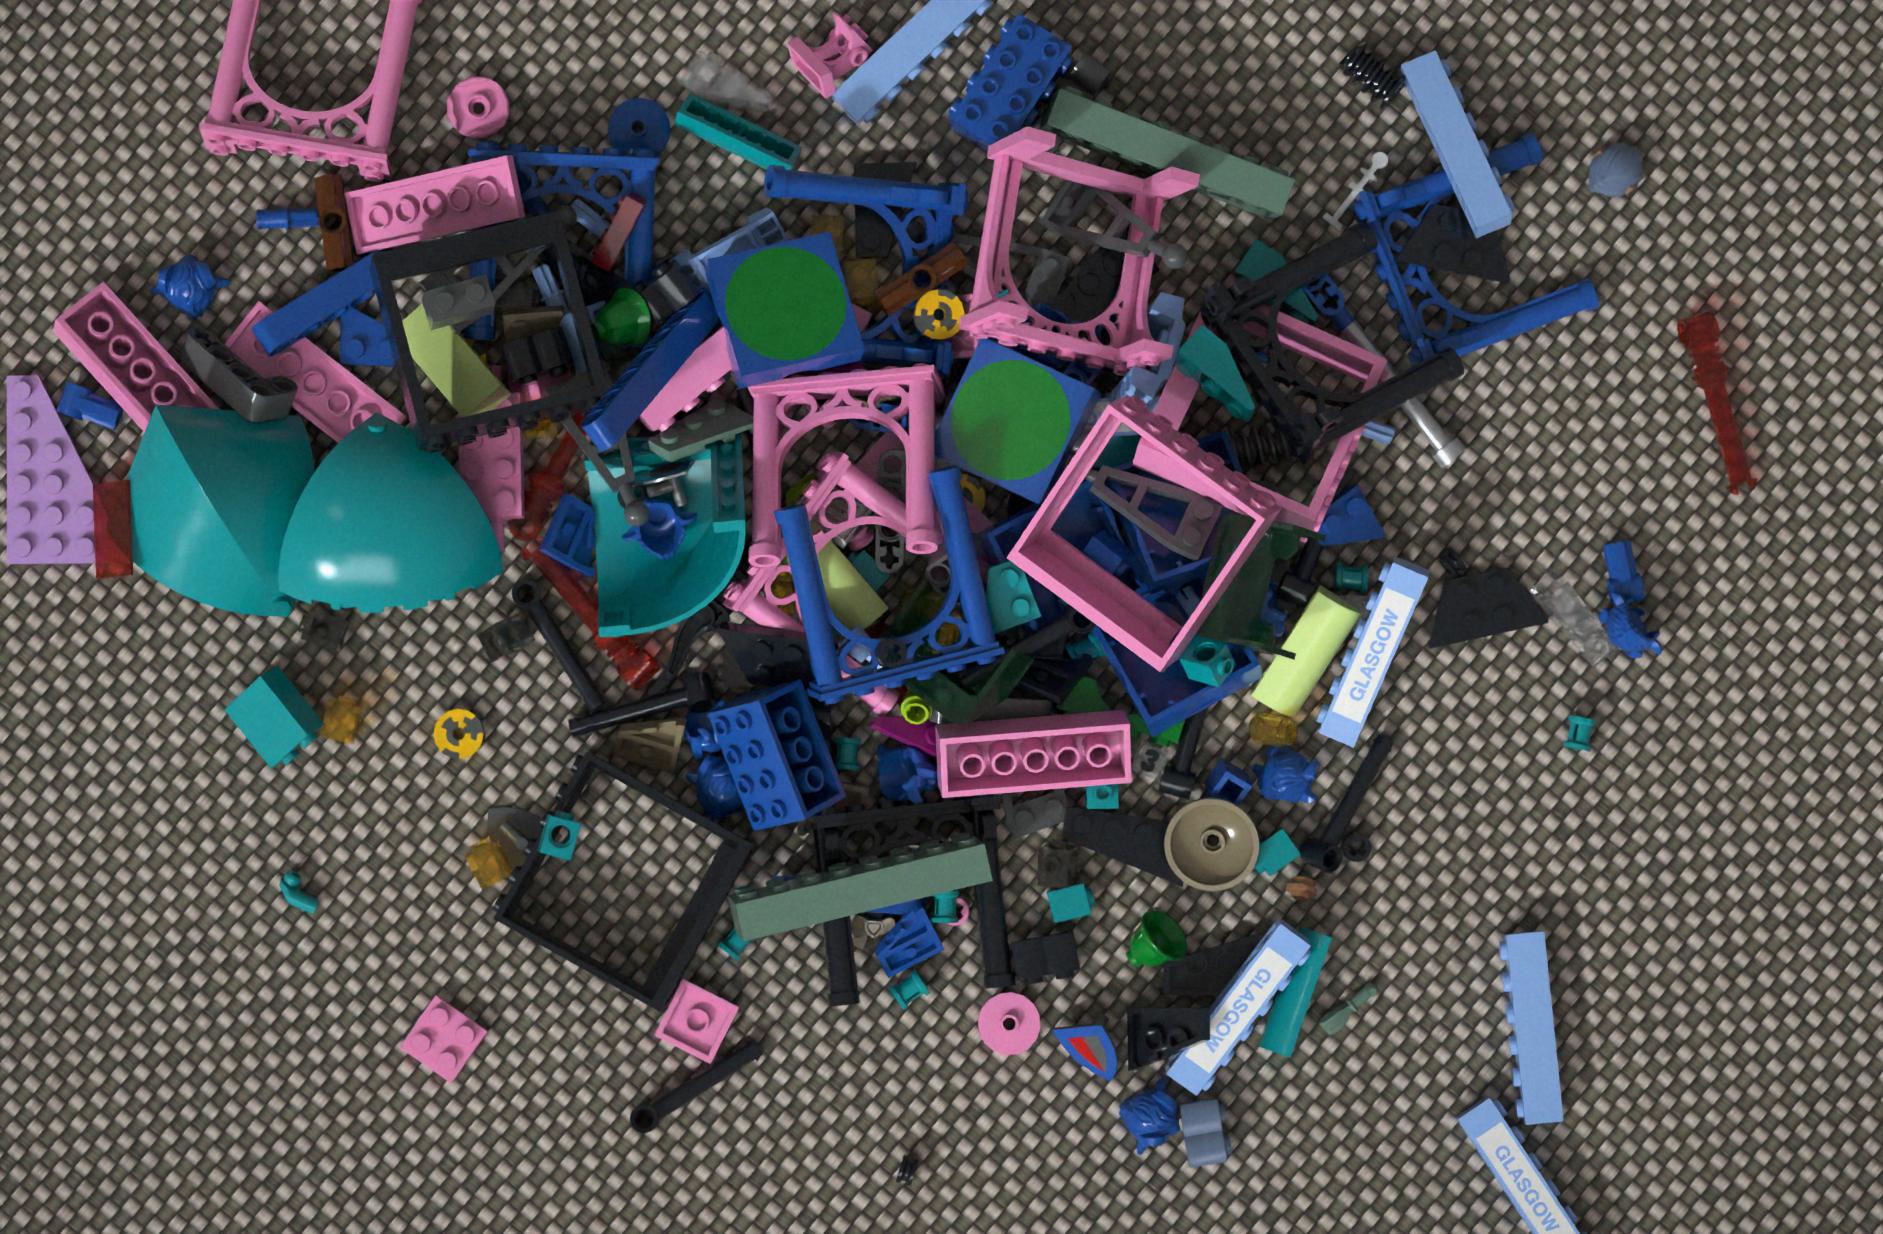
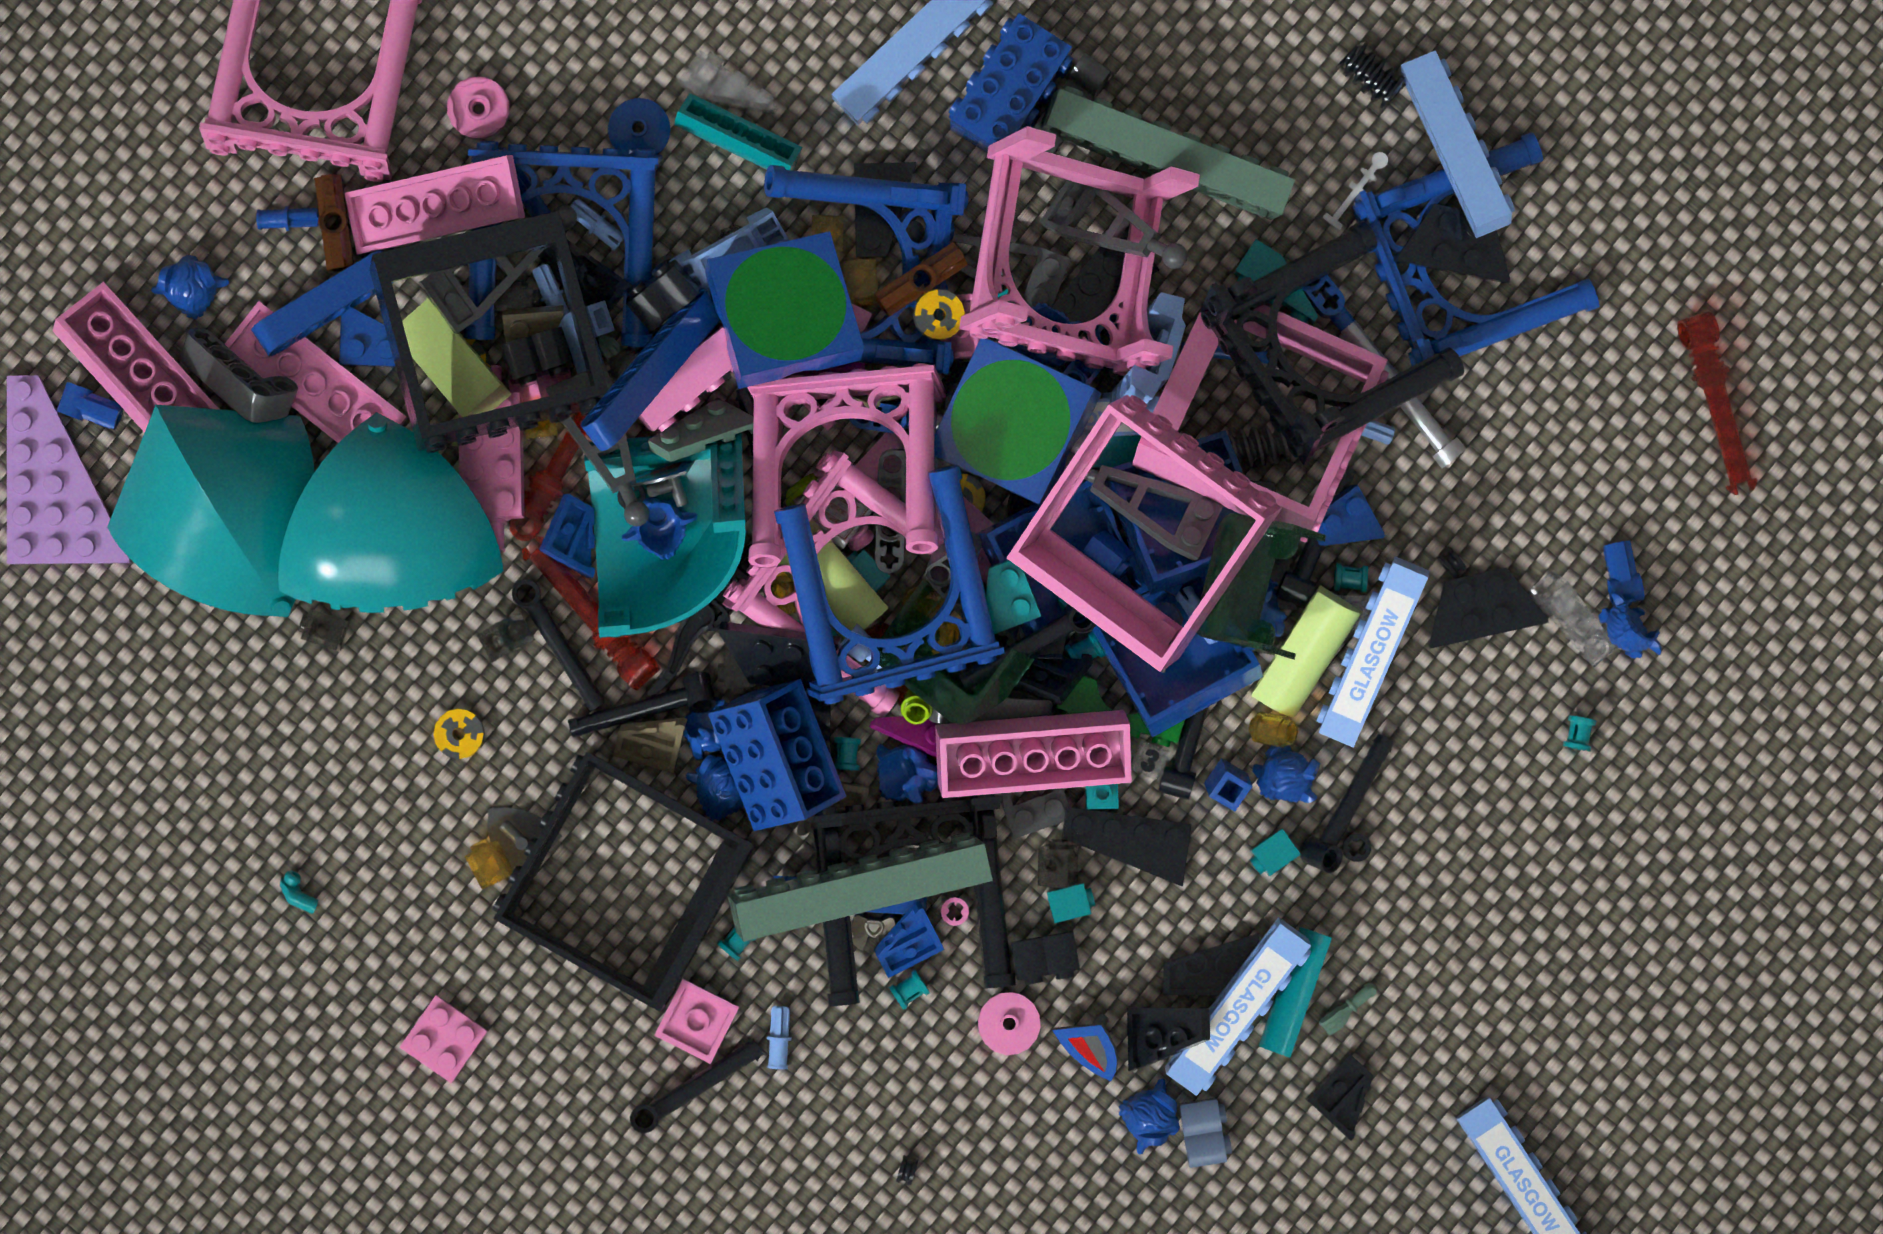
clear red piece [92,480,133,579] -> none
teal brick [224,666,325,769] -> none
clear yellow brick [319,695,363,745] -> none
dark grey brick [422,275,495,330] -> none
teal brick [537,810,581,861] -> none
green hat [590,288,651,346] -> none
dark red piece [592,191,648,272] -> none
bright pink tile [787,12,873,99] -> none
black bush [875,638,907,668] -> none
teal bush [931,890,960,923] -> none
green hat [1126,910,1187,968] -> none
dark tan dish [1164,797,1260,891] -> none
teal slope [1174,324,1255,423] -> none
teal brick [1179,635,1236,688] -> none
medium nougat plate [1286,876,1317,901] -> none
light blue brick [1499,931,1564,1125] -> none
sand blue hair [1588,142,1643,198] -> none
none -> light blue axle [767,1006,792,1069]
none -> black wing [1305,1052,1373,1141]

